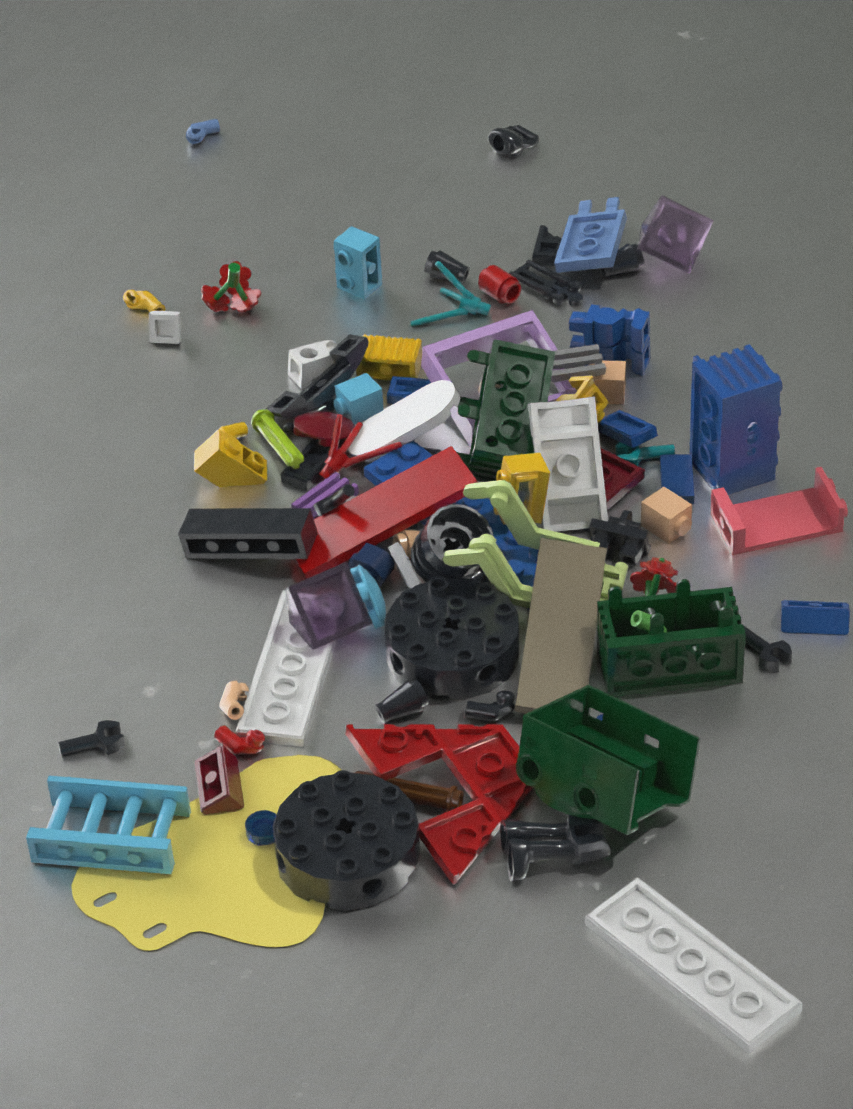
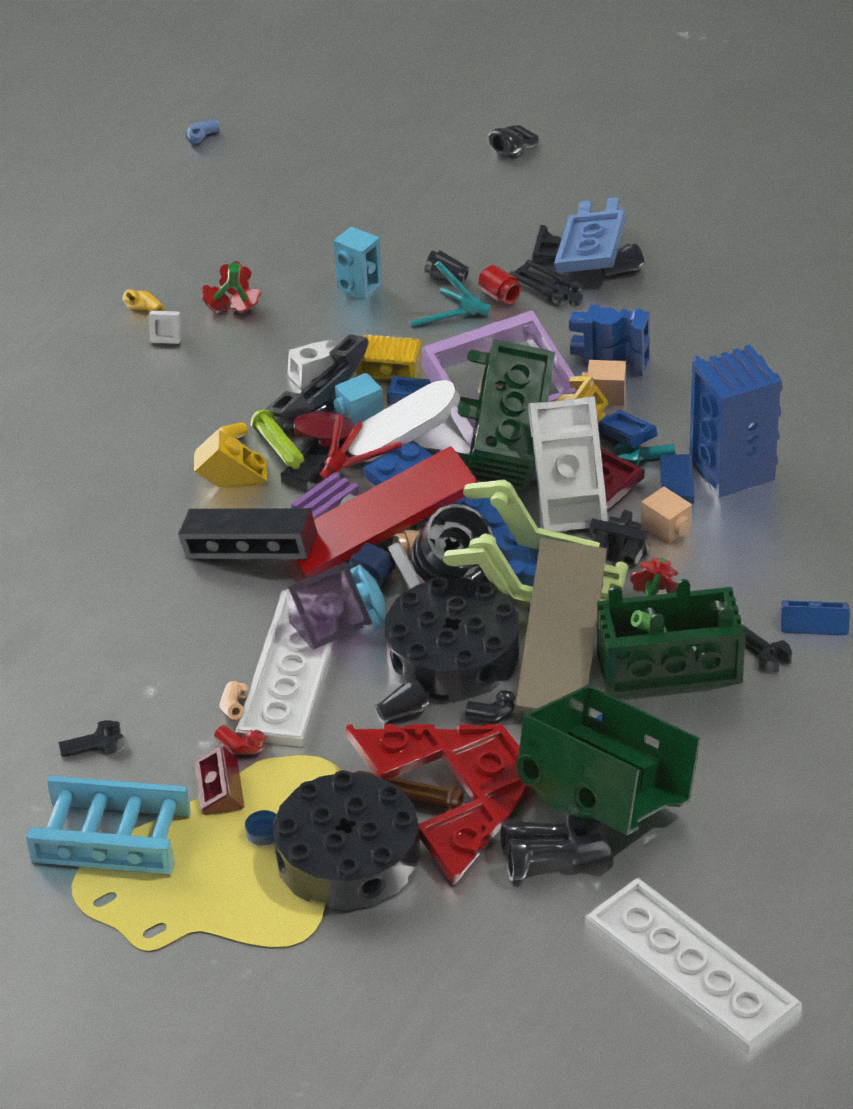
black bar [313,484,355,516] -> none
yellow window [493,453,550,524] -> none
light grey tile [551,344,606,383] -> none
clear purple slope [637,195,714,274] -> none
coral panel [711,467,848,555] -> none

